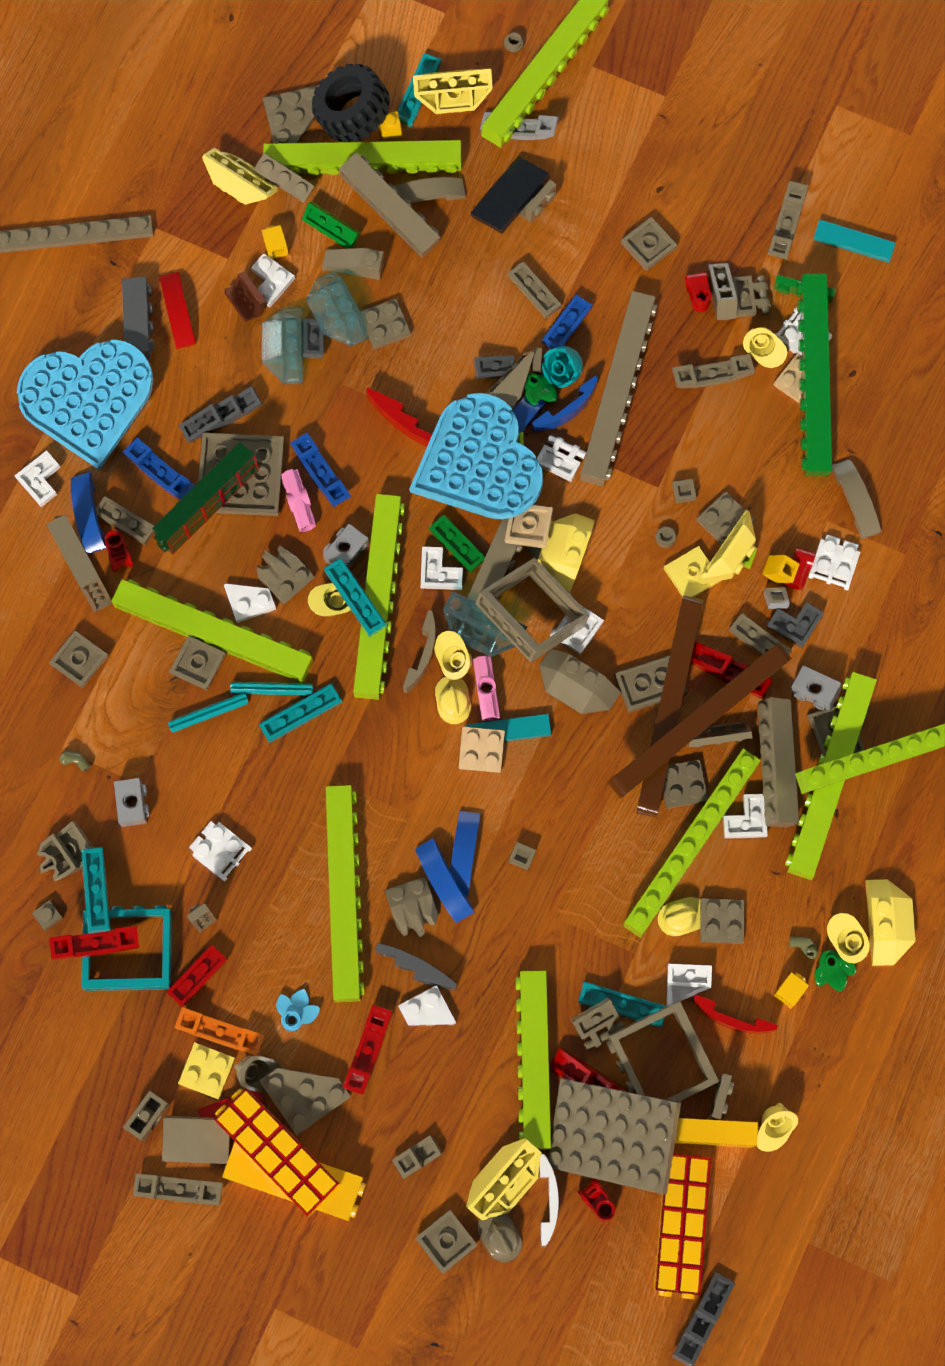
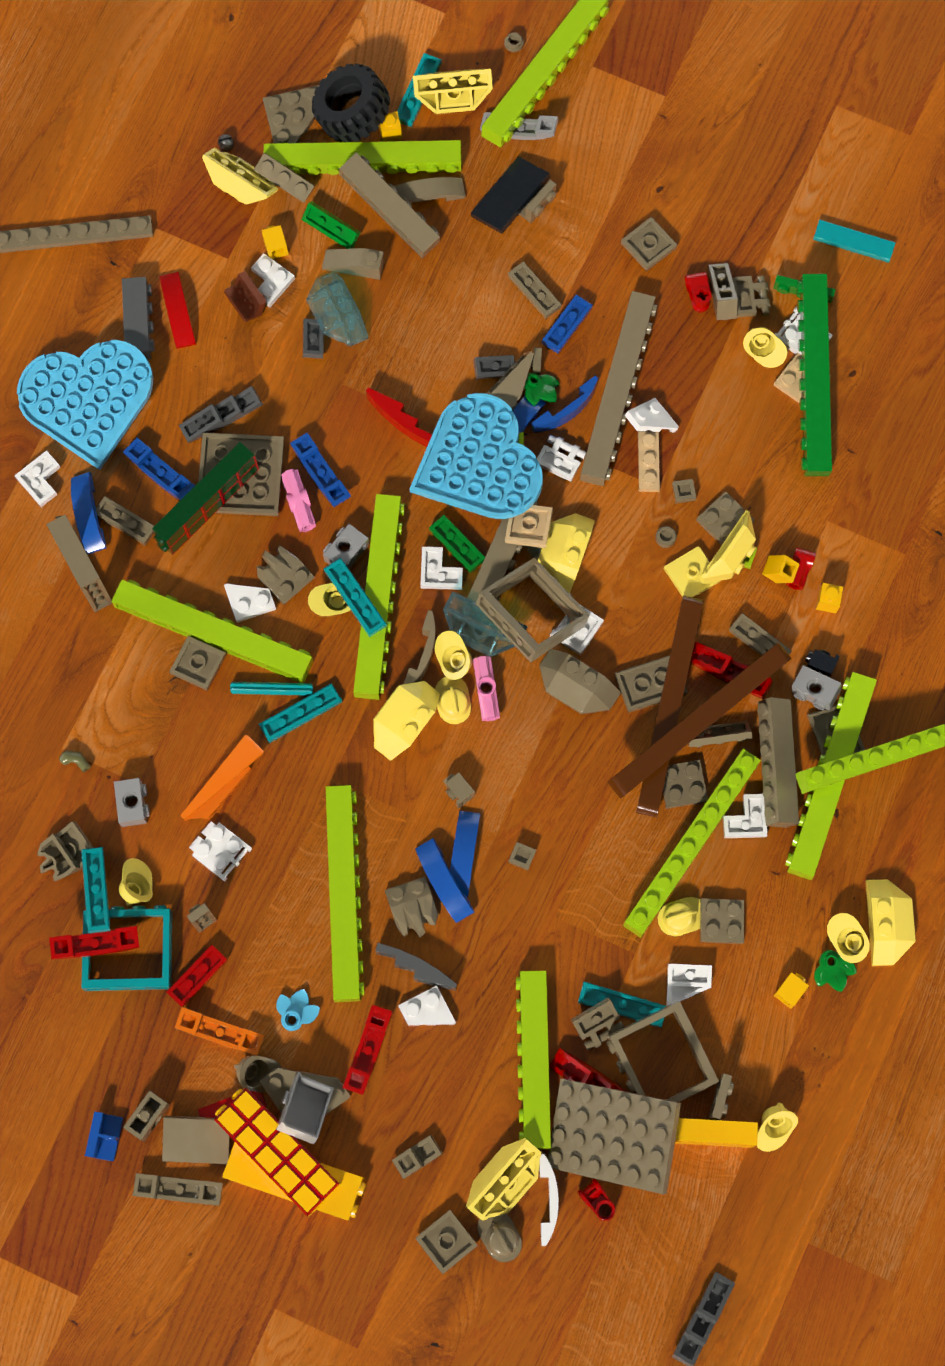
dark tan plate [32,900,63,931] -> none
dark tan plate [49,631,108,689] -> none
red piece [105,530,134,572] -> none
teal axle [168,693,249,732] -> none
light yellow plate [178,1042,236,1100] -> none
clear light blue wedge [262,308,303,384] -> none
dark tan plate [359,299,411,350] -> none
tan plate [458,727,505,773] -> none
teal tile [465,714,551,742] -> none
teal cylinder [542,346,583,388] -> none
yellow brick [654,1154,711,1299] -> none
dark tan slope [672,354,755,388] -> none
red slope [692,994,778,1034] -> none
light grey plate [764,587,790,609] -> none
dark grey plate [767,602,824,648] -> none
dark tan slope [768,181,808,260] -> none
olive arm [789,936,819,959] -> none
white plate [808,535,860,591] -> none
dark tan slope [832,459,881,539] -> none
none -> blue panel [85,1111,123,1161]
none -> light yellow piece [119,858,153,906]
none -> orange wedge [180,734,264,821]
none -> dark grey hinge [218,134,234,152]
none -> light grey container [276,1072,334,1144]
none -> light yellow wedge [373,681,440,761]
none -> dark tan brick [443,772,475,809]
none -> white wing [625,398,679,433]
none -> tan plate [638,431,660,492]
none -> black brick [805,649,840,677]
none -> yellow brick [816,583,843,613]

